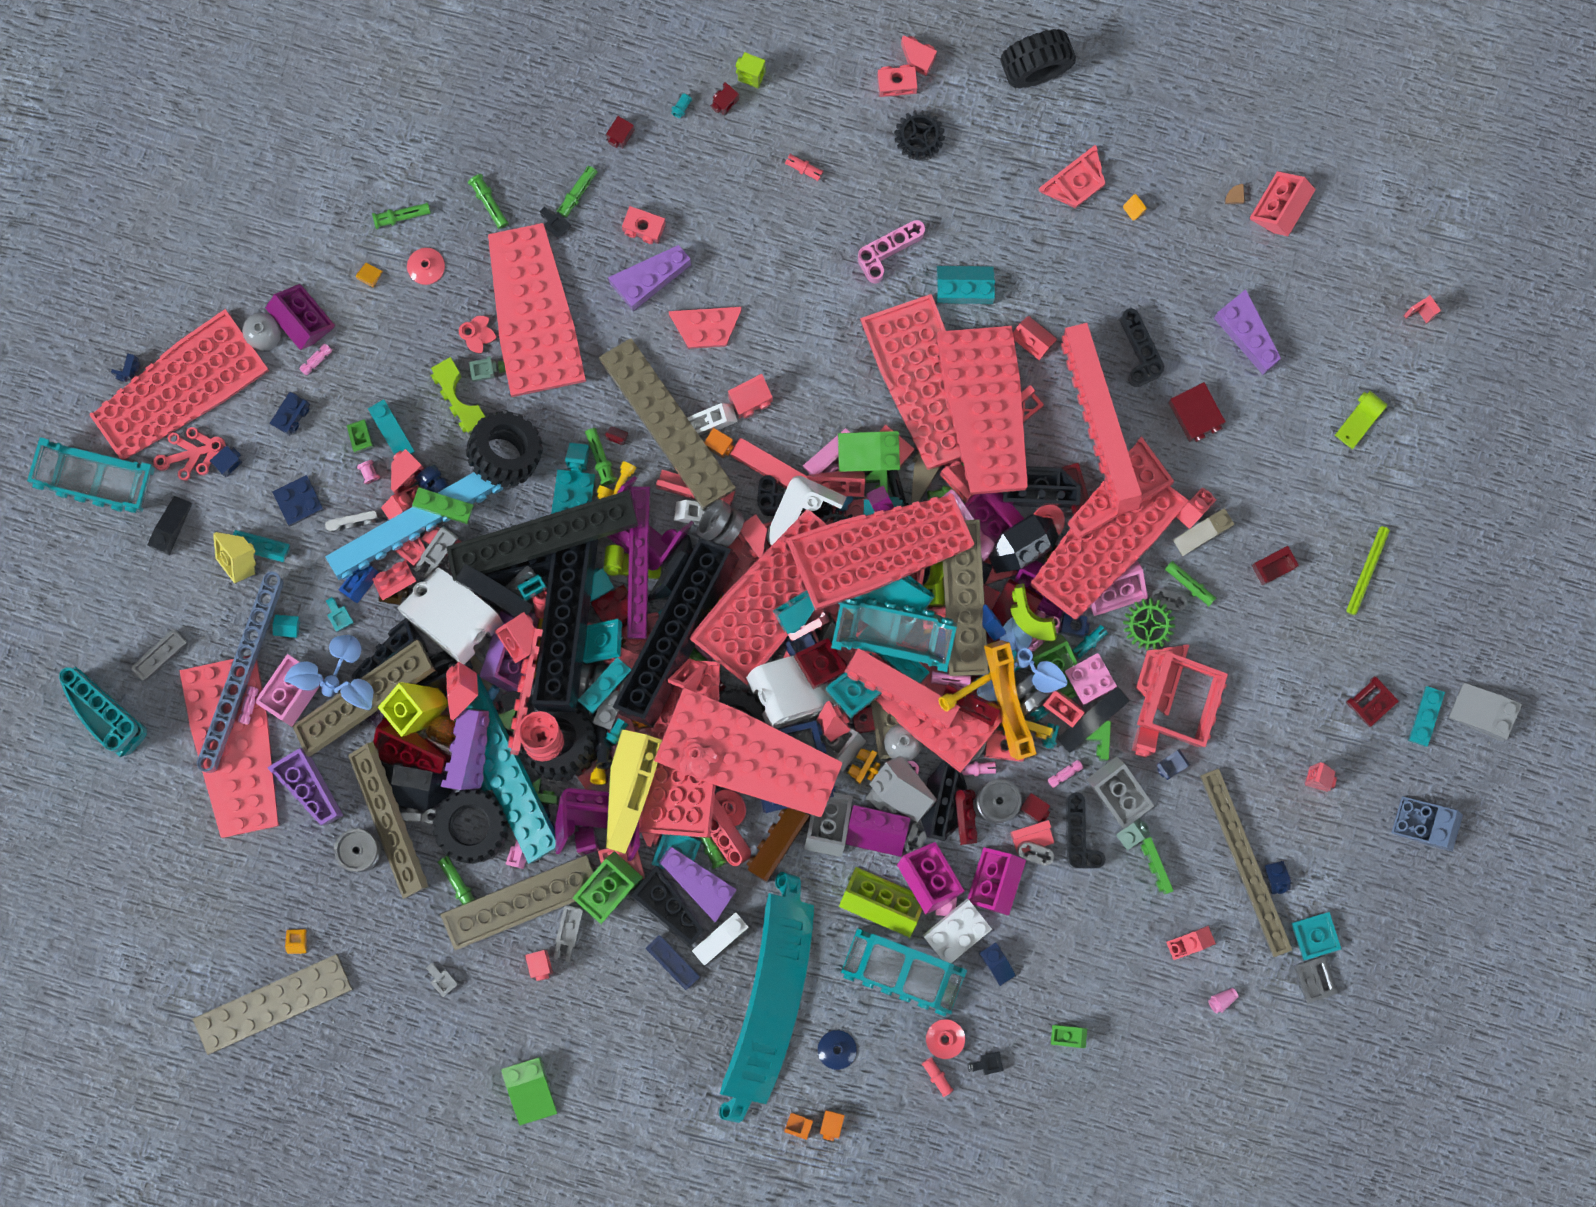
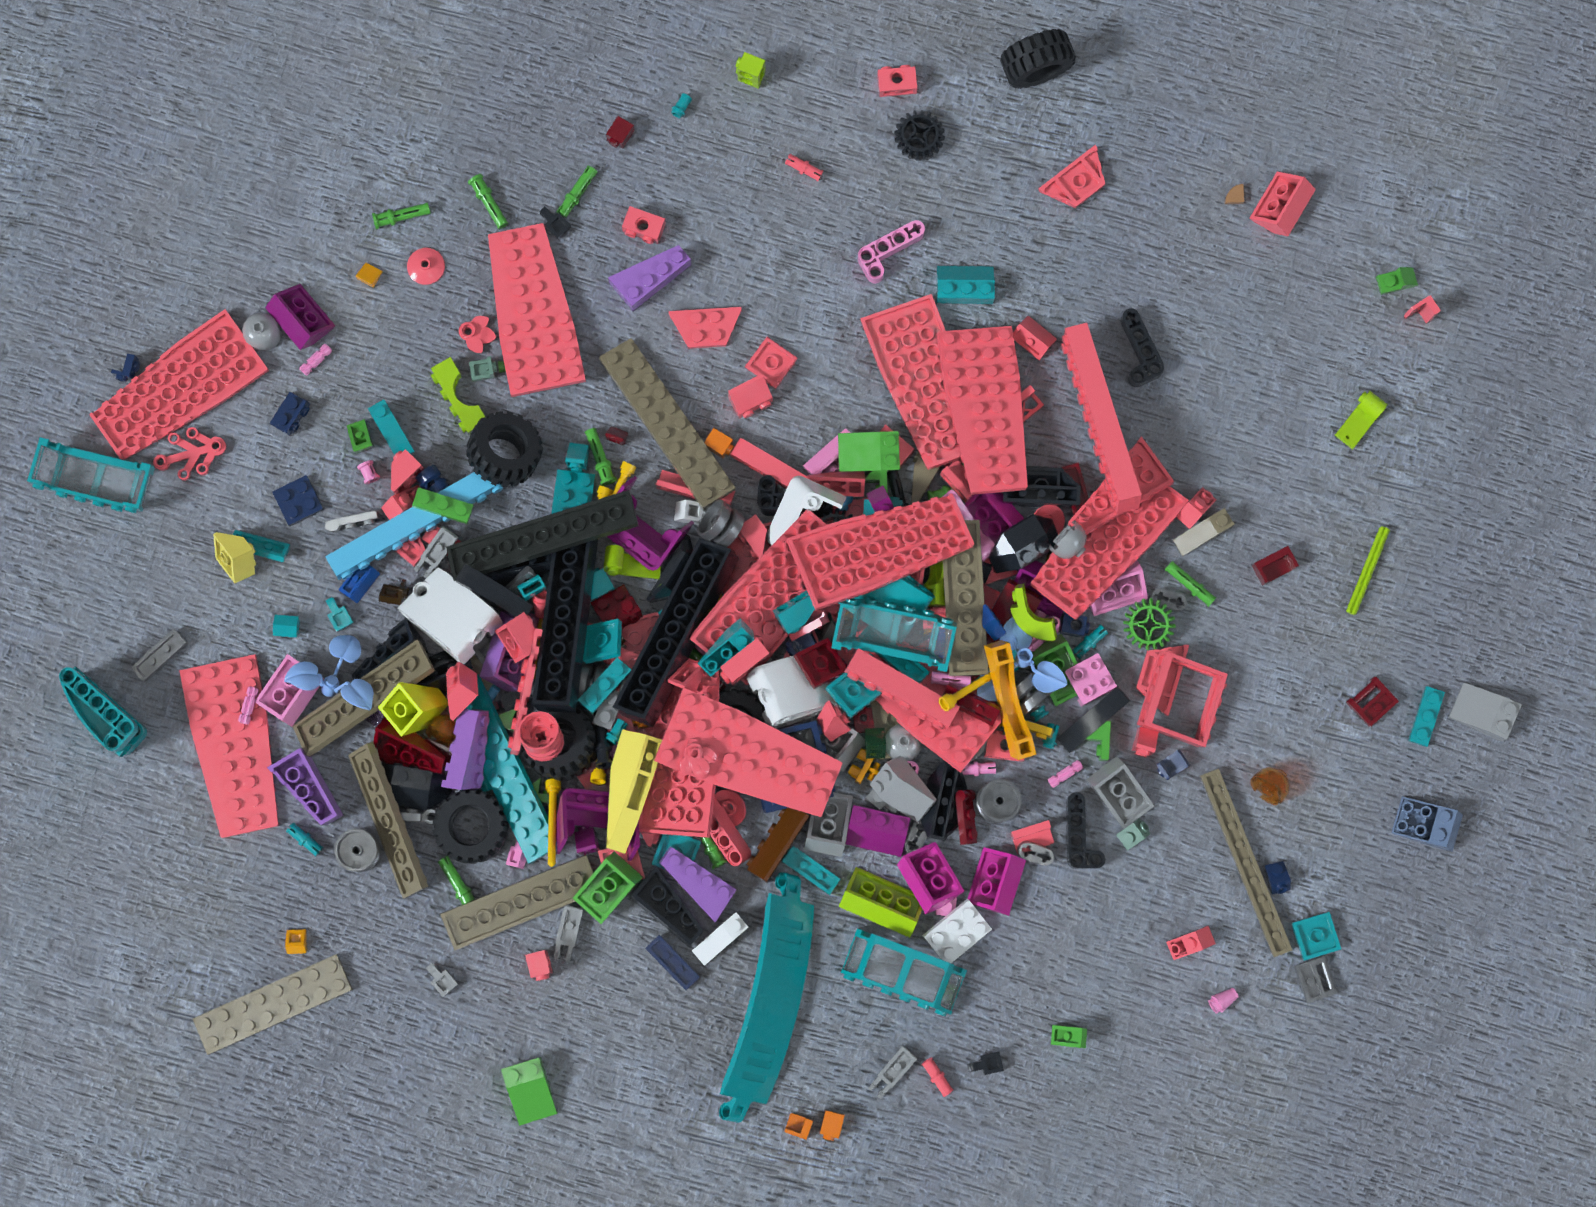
black slope [147,496,192,556] -> none
sand blue beam [197,571,284,773] -> none
dark blue brick [210,445,243,477] -> none
coral plate [372,560,416,600] -> none
magenta tile [627,486,650,639] -> none
white slope [687,403,738,435] -> none
dark red brick [710,82,739,115] -> none
dark blue dish [818,1030,857,1070] -> none
coral slope [901,35,937,76] -> none
coral dish [926,1019,965,1059] -> none
dark blue slope [978,942,1016,986] -> none
dark red brick [1019,793,1050,823] -> none
coral slope [1042,690,1085,728] -> none
light orange slope [1123,194,1147,221] -> none
bright green plate [1140,837,1173,895] -> none
dark red brick [1168,382,1226,442] -> none
medium lavender wedge [1214,289,1281,375] -> none
coral slope [1305,762,1337,792] -> none
none -> teal pin [286,823,324,857]
none -> yellow piece [545,779,561,867]
none -> teal slope [698,618,755,677]
none -> coral window [720,638,770,686]
none -> coral tile [745,337,798,389]
none -> teal plate [782,846,841,895]
none -> clear green brick [864,728,886,759]
none -> light grey hinge [868,1045,918,1099]
none -> light grey cylinder [1049,521,1087,559]
none -> clear orange cylinder [1250,767,1290,805]
none -> bright green slope [1376,267,1418,295]

